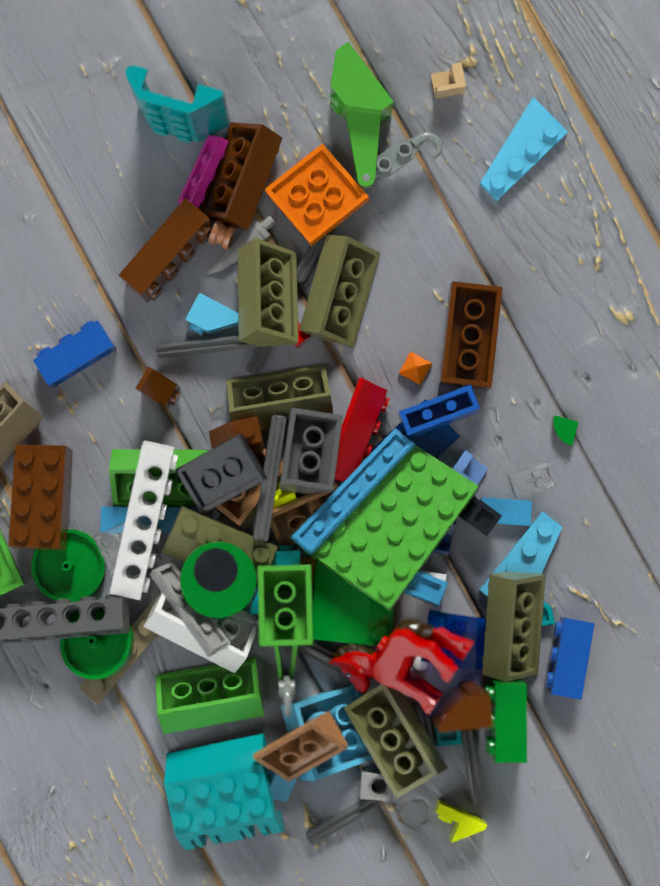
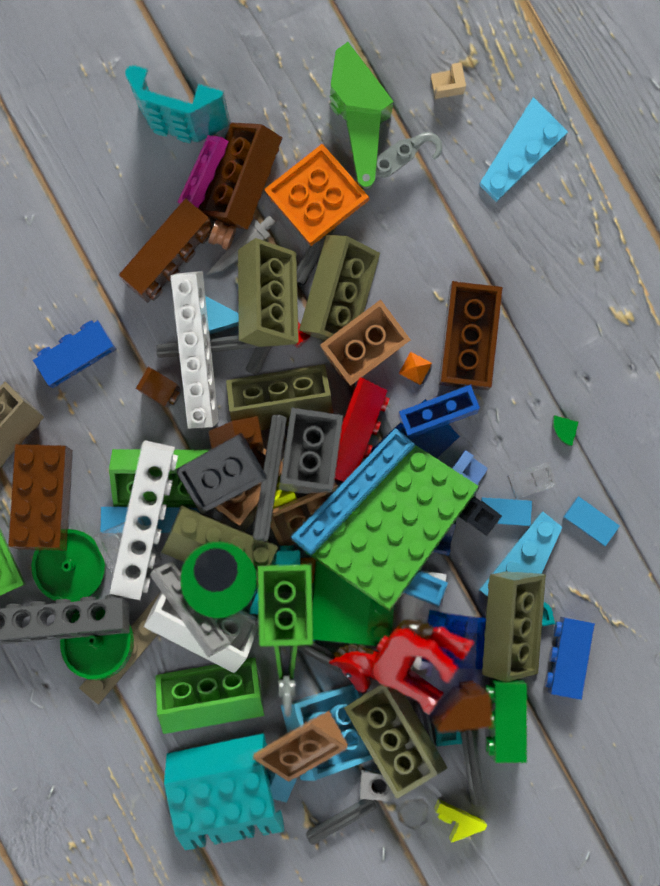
none -> white brick [171,271,219,429]
none -> medium nougat slope [320,299,411,386]
none -> dark azure tile [563,496,620,546]

